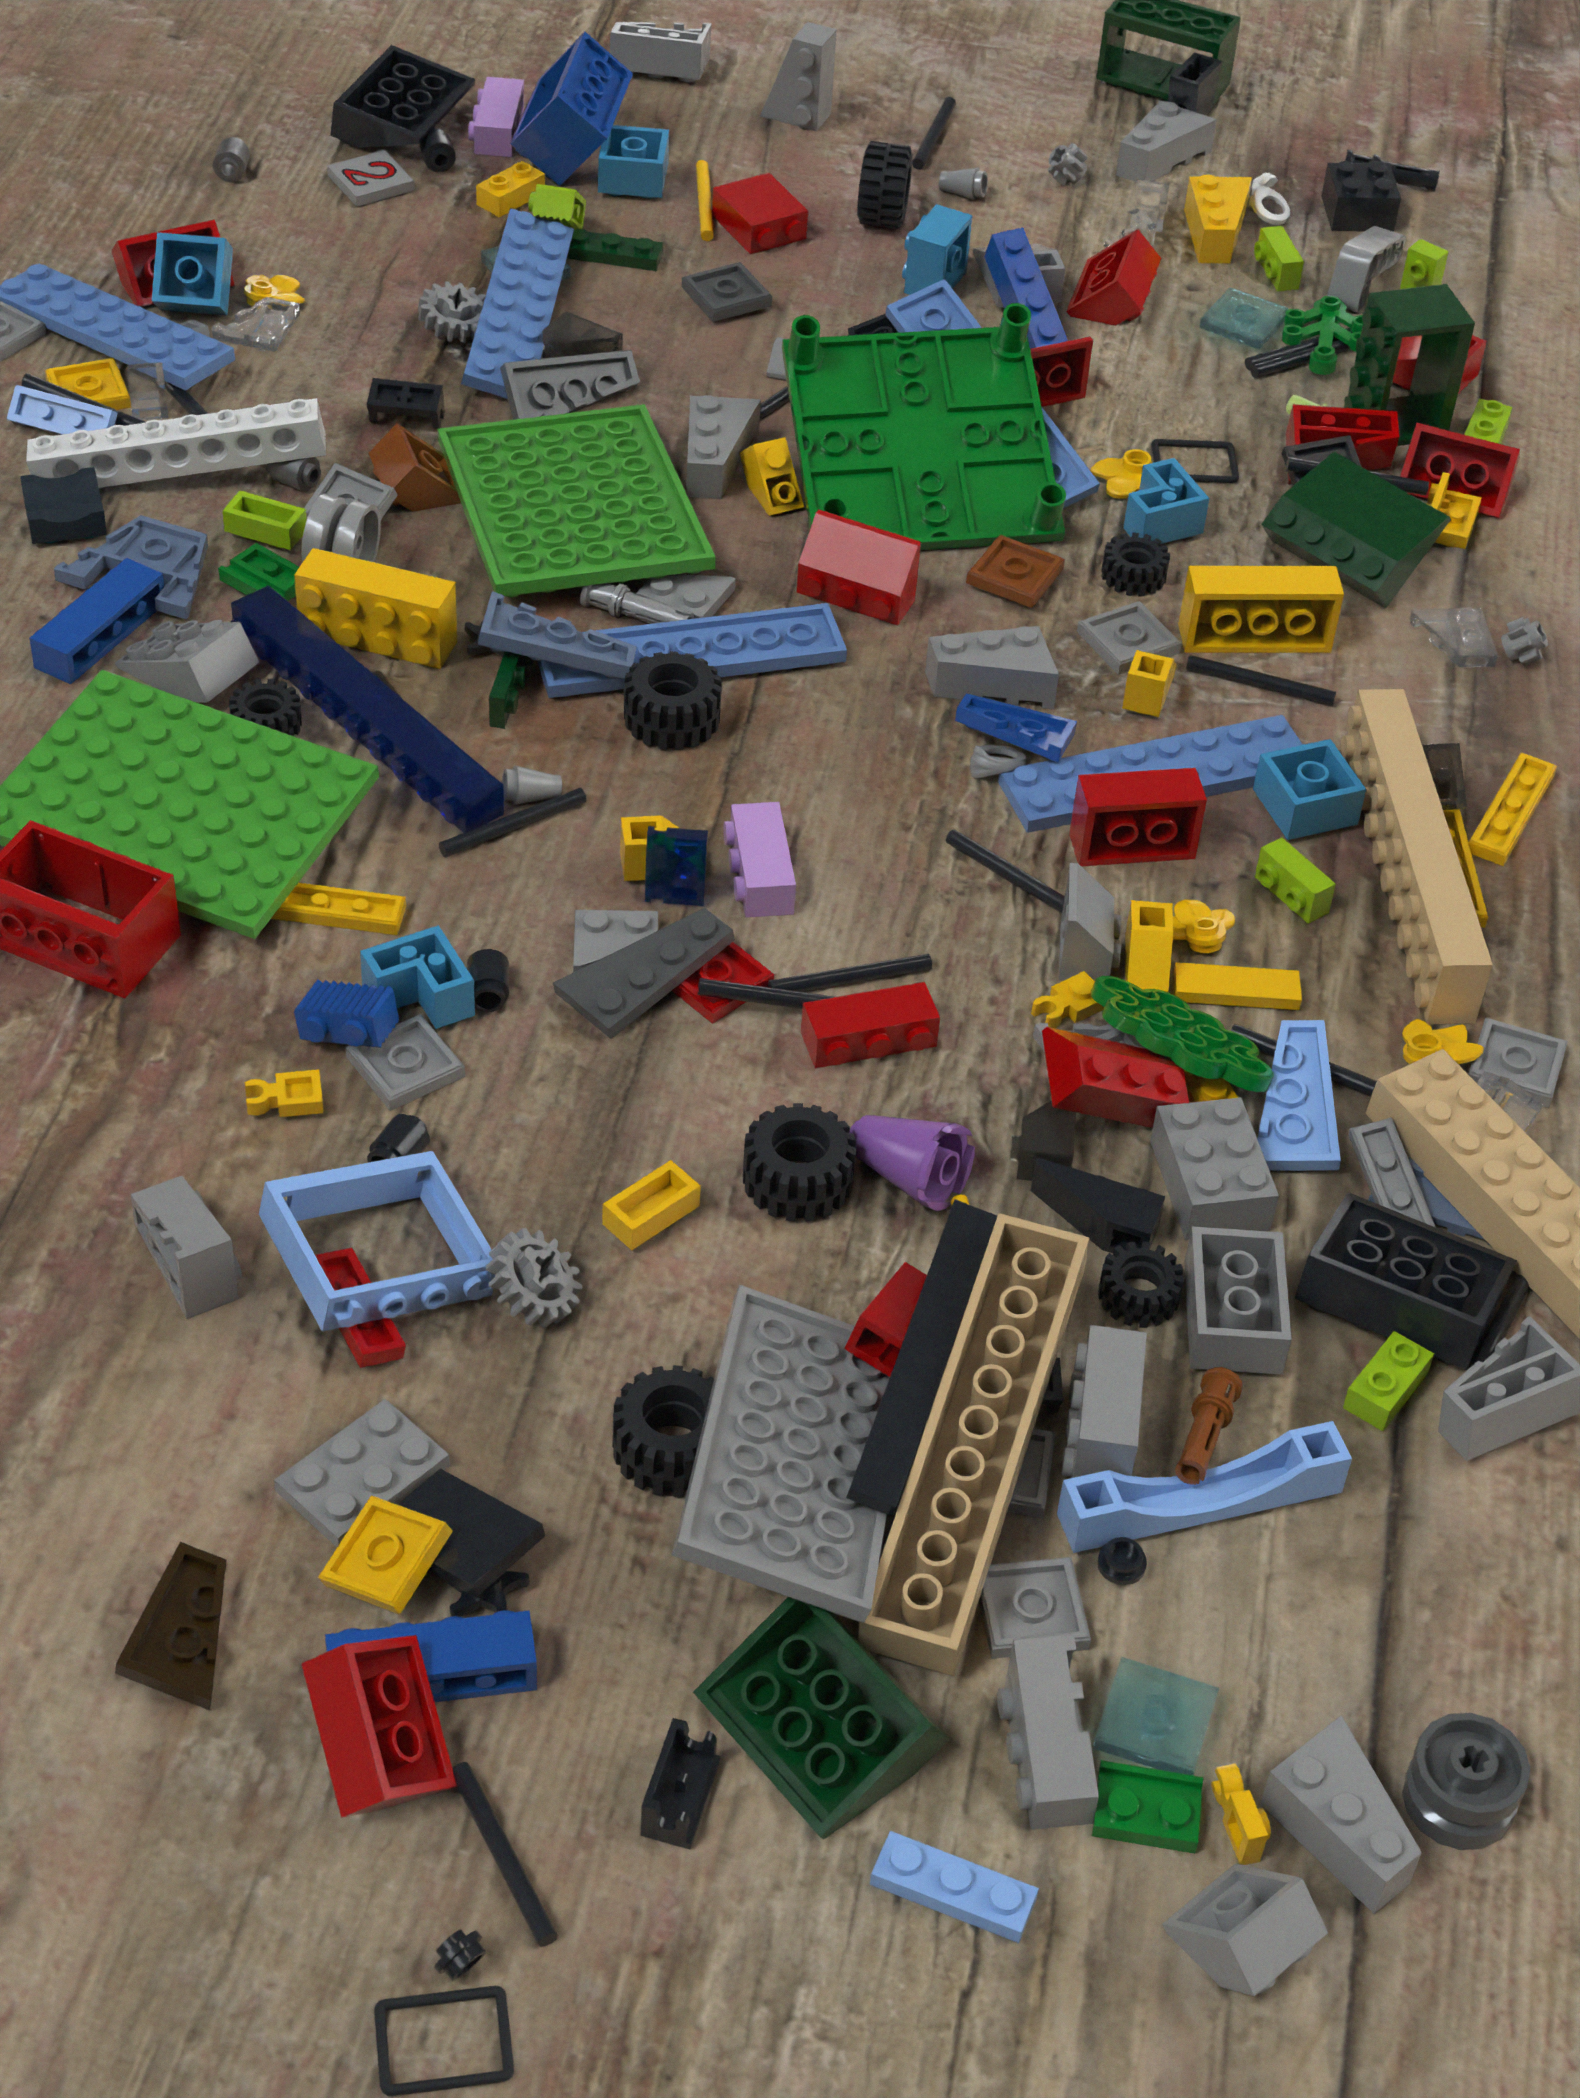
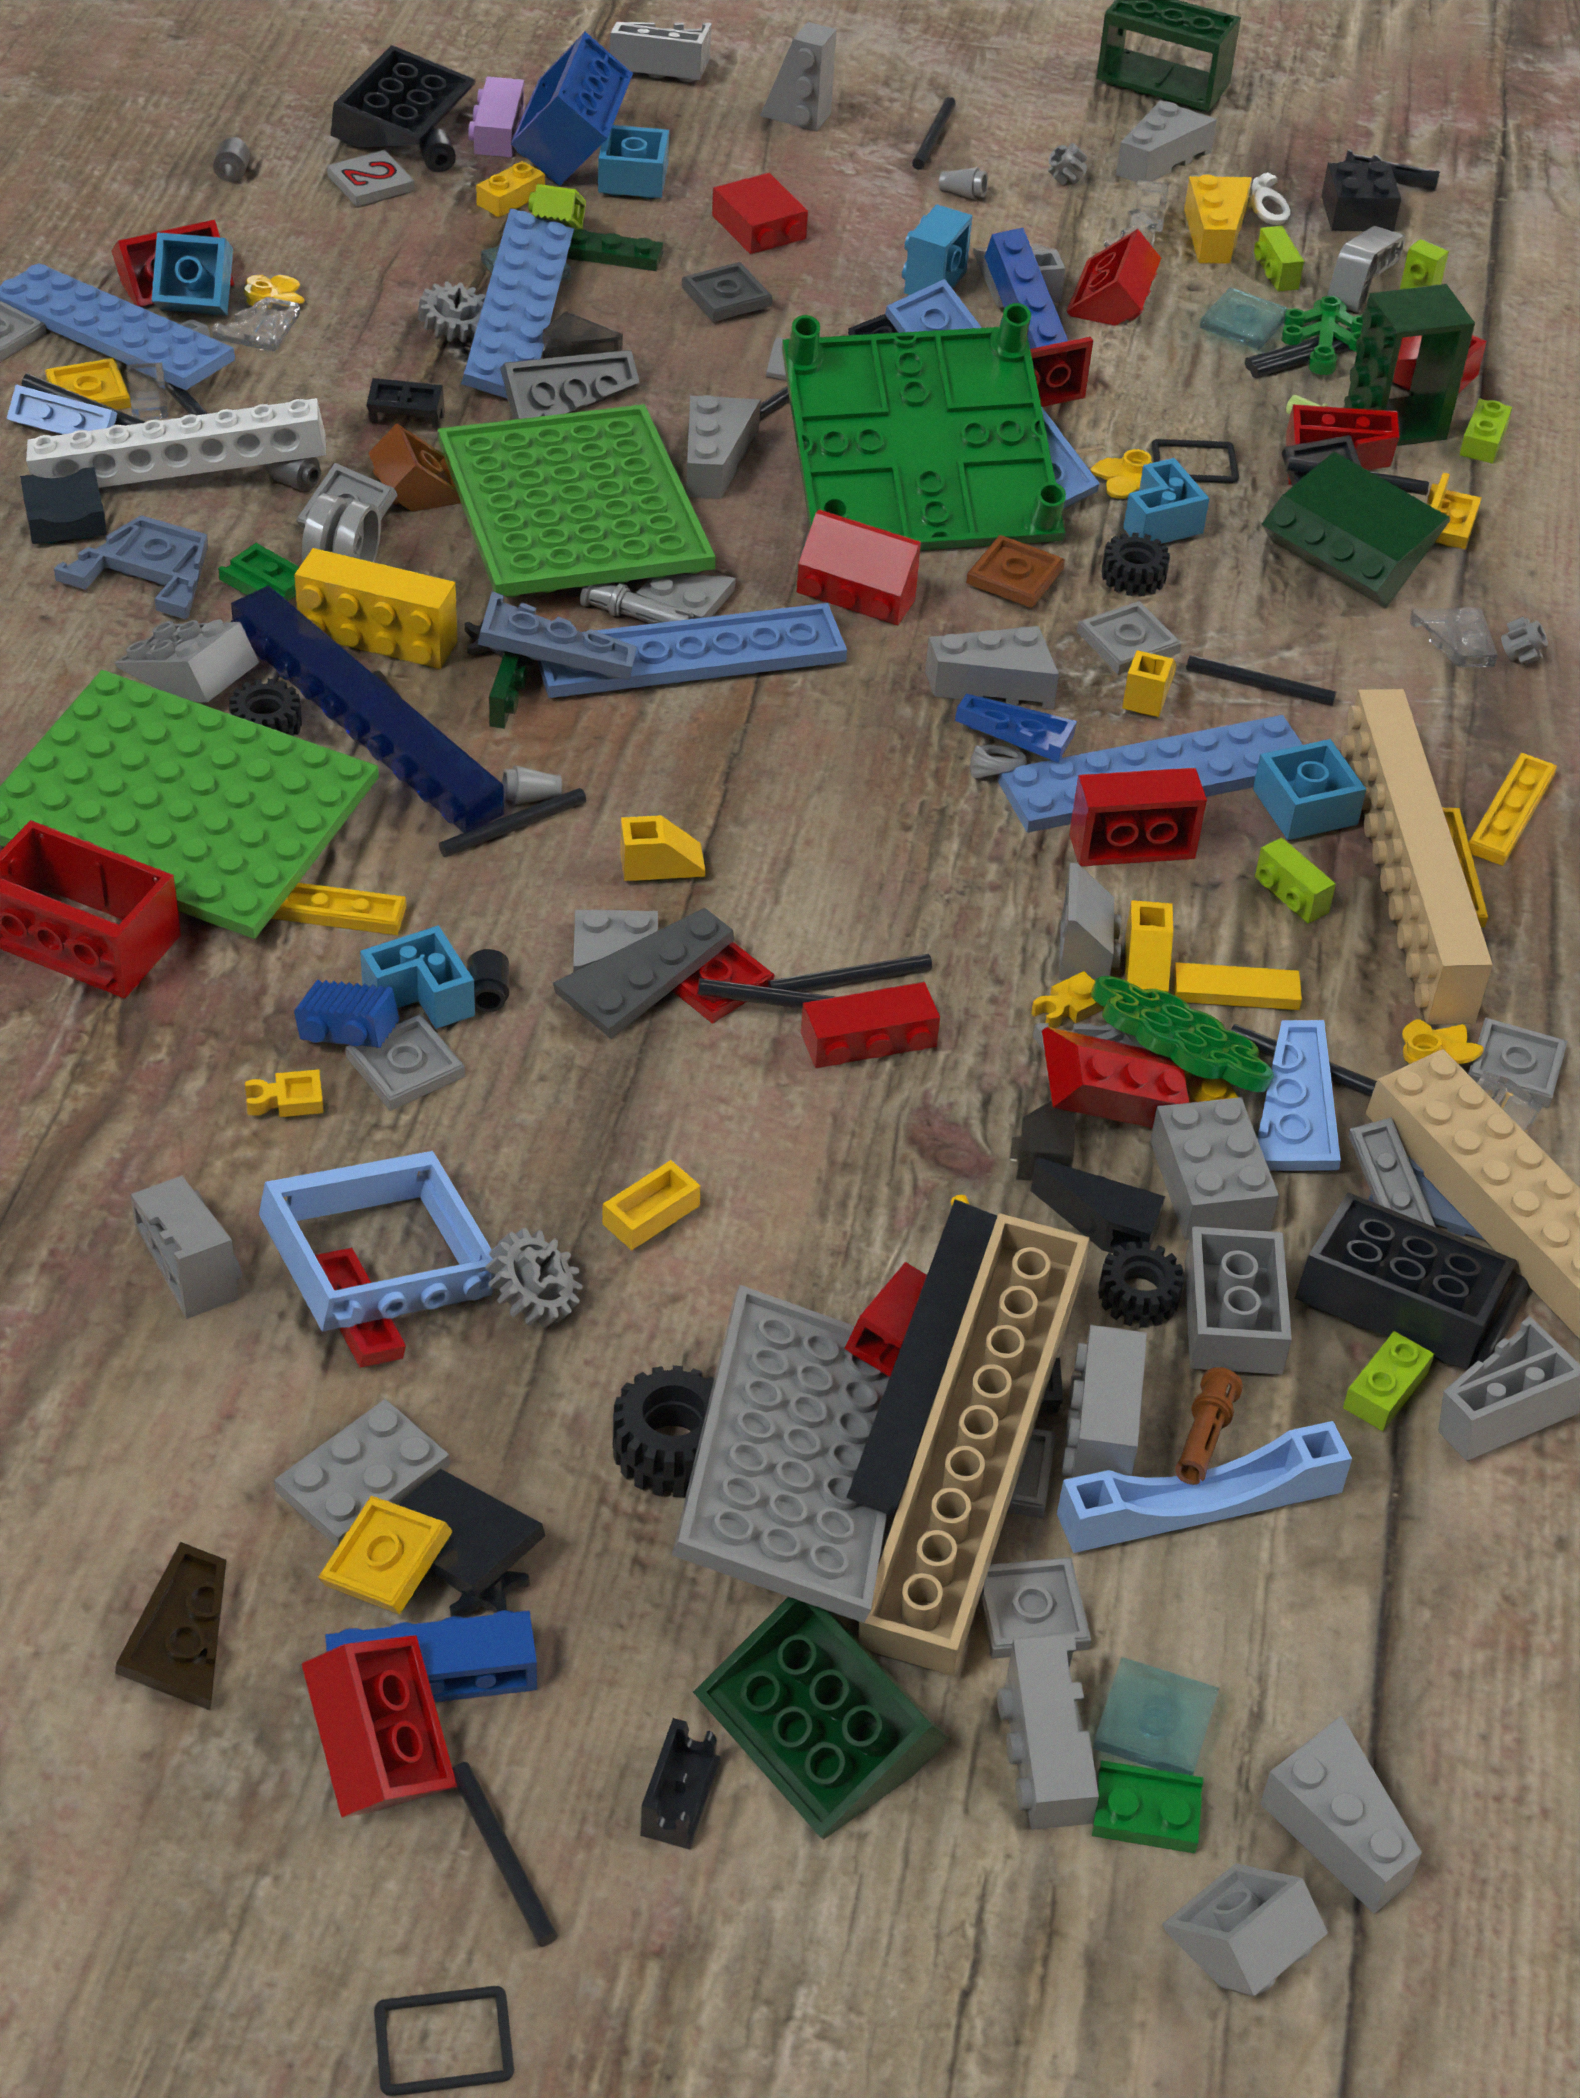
blue brick [29,558,164,684] -> none
lime piece [222,490,307,550] -> none
black brick [367,1114,430,1163] -> none
black plate [434,1929,486,1981] -> none
black tyre [624,651,722,750] -> none
clear blue plate [645,826,708,906] -> none
yellow bar [696,160,714,241] -> none
lavender brick [723,802,796,917] -> none
yellow slope [739,437,804,516] -> none
black tyre [742,1103,856,1222] -> none
medium lavender cone [849,1115,975,1211] -> none
black tyre [857,141,913,229] -> none
light blue plate [870,1831,1039,1943] -> none
black bar [946,829,1065,913] -> none
black plate [1097,1537,1147,1585] -> none
black torso [1168,52,1223,116] -> none
yellow plate [1173,899,1235,953] -> none
yellow brick [1178,566,1344,653] -> none
yellow plate [1211,1763,1271,1865] -> none
red slope [1400,423,1520,519] -> none
dark grey wheel [1402,1713,1531,1850] -> none
clear smoke slope [1422,743,1466,810] -> none

